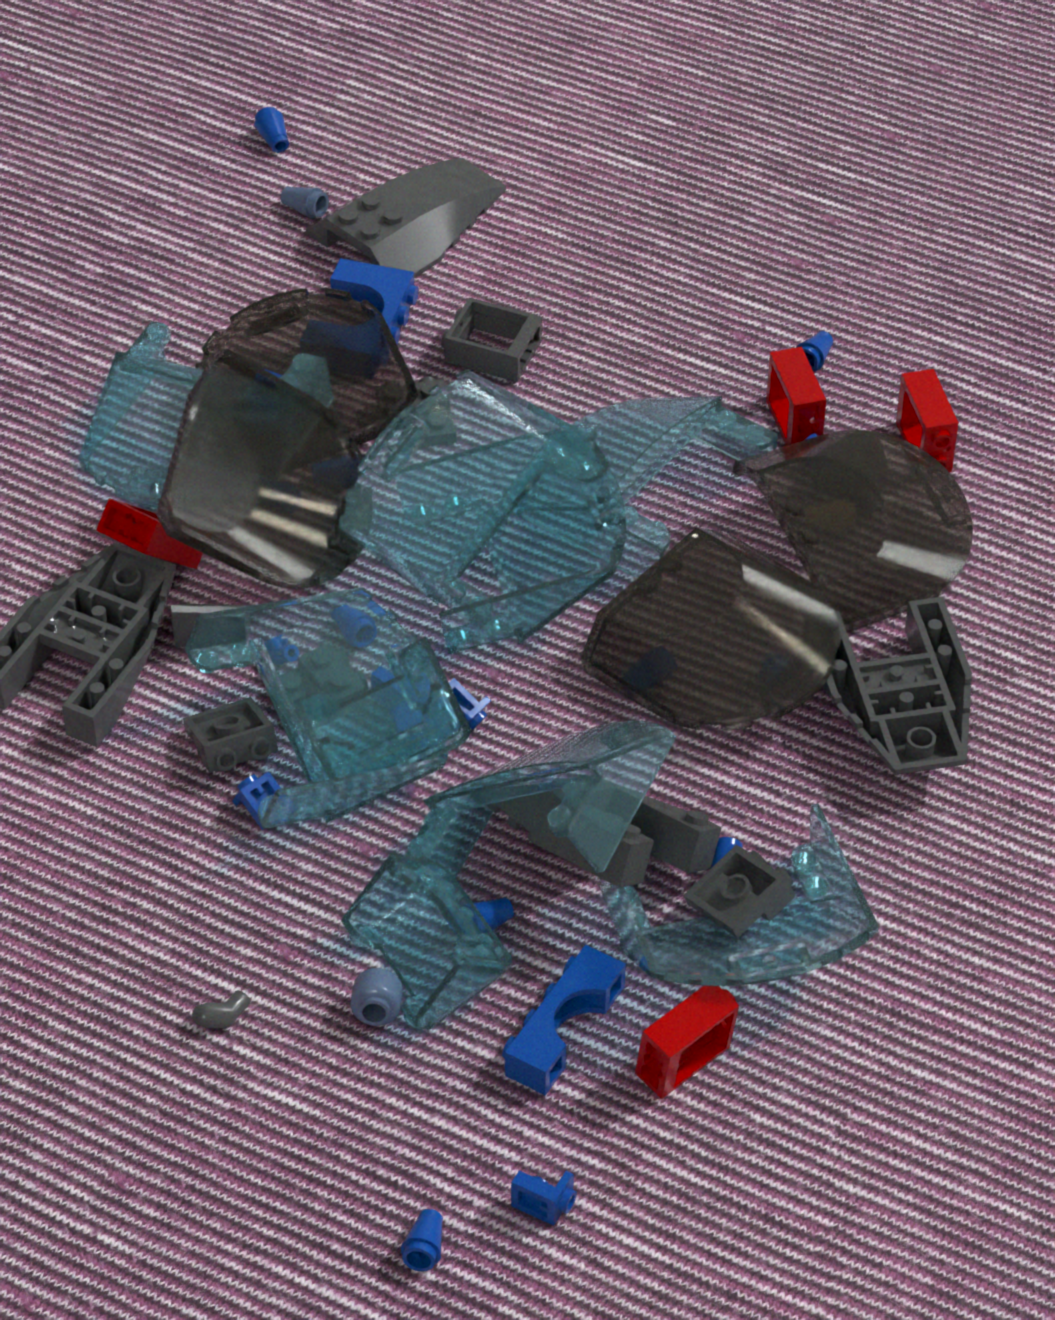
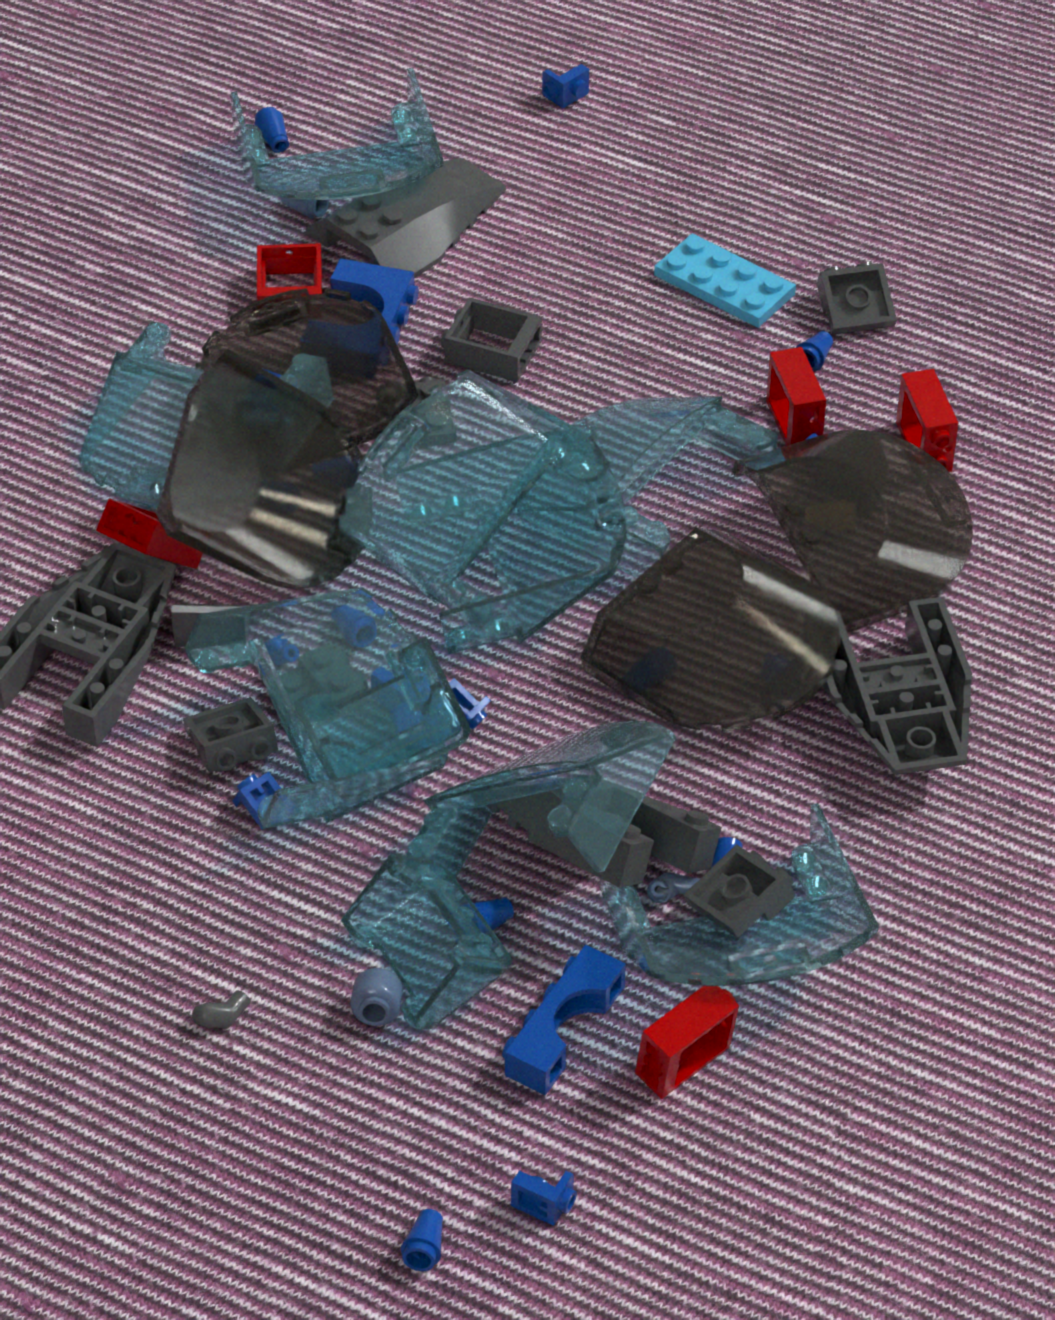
none -> clear light blue windscreen [231,68,444,200]
none -> red window [257,243,323,321]
none -> blue bracket [542,64,590,108]
none -> sand blue arm [647,872,701,903]
none -> medium azure plate [654,233,796,328]
none -> dark grey plate [816,262,897,335]

